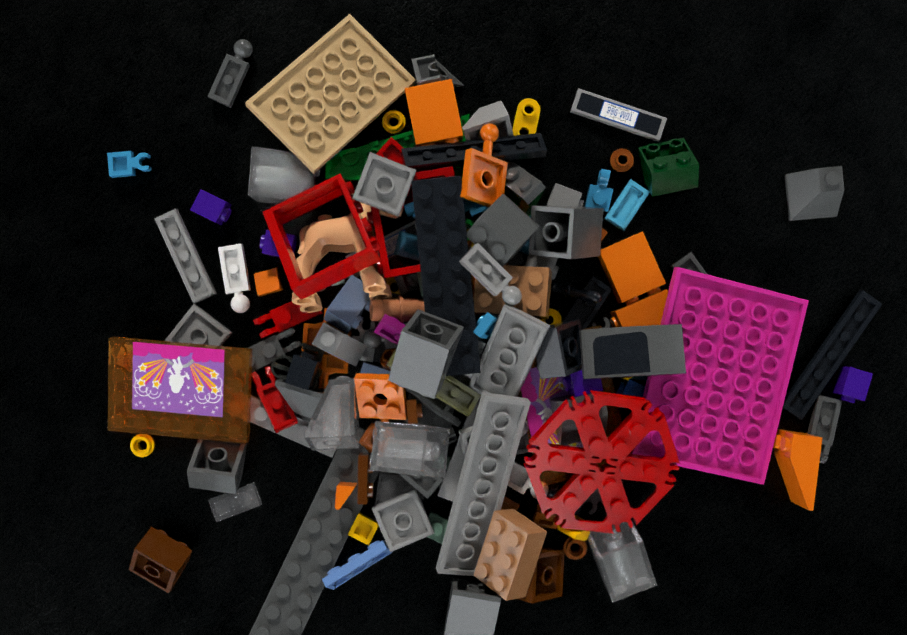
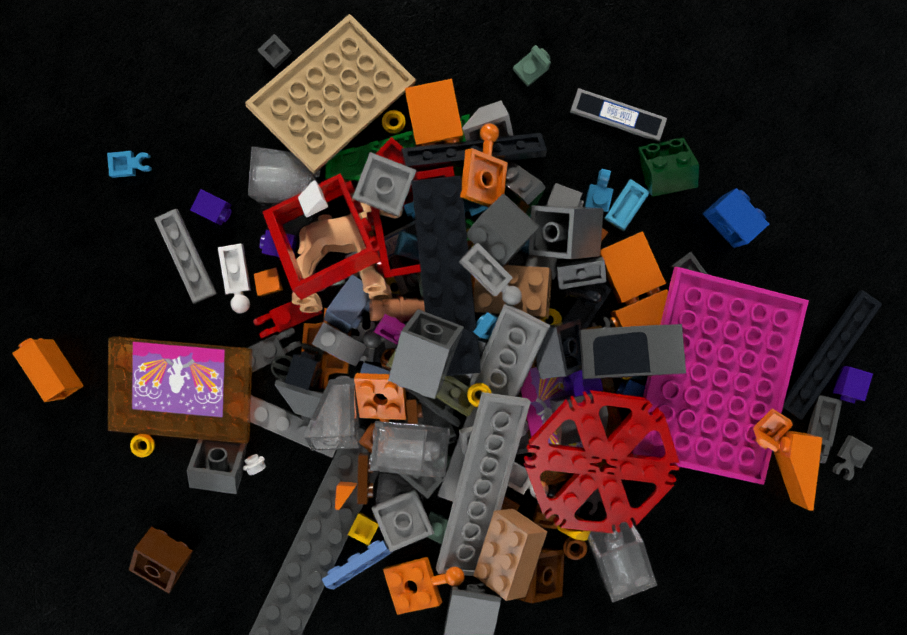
light grey tile [165,304,232,349] -> none
dark grey plate [208,39,253,108] -> none
clear plate [208,482,262,522] -> none
red hinge [251,366,298,433] -> none
dark grey slope [412,54,464,88] -> none
yellow plate [512,98,540,136] -> none
dark orange plate [610,148,634,172] -> none
dark grey slope [785,166,844,221] -> none
none -> orange brick [13,338,84,402]
none -> white plate [243,454,266,475]
none -> dark grey plate [258,34,292,69]
none -> white slope [298,180,328,218]
none -> orange plate [383,557,464,615]
none -> yellow plate [467,383,492,407]
none -> sand green bracket [513,45,551,87]
none -> dark grey plate [556,257,607,290]
none -> blue brick [703,188,769,248]
none -> orange bracket [753,408,793,452]
none -> dark grey plate [833,435,872,480]

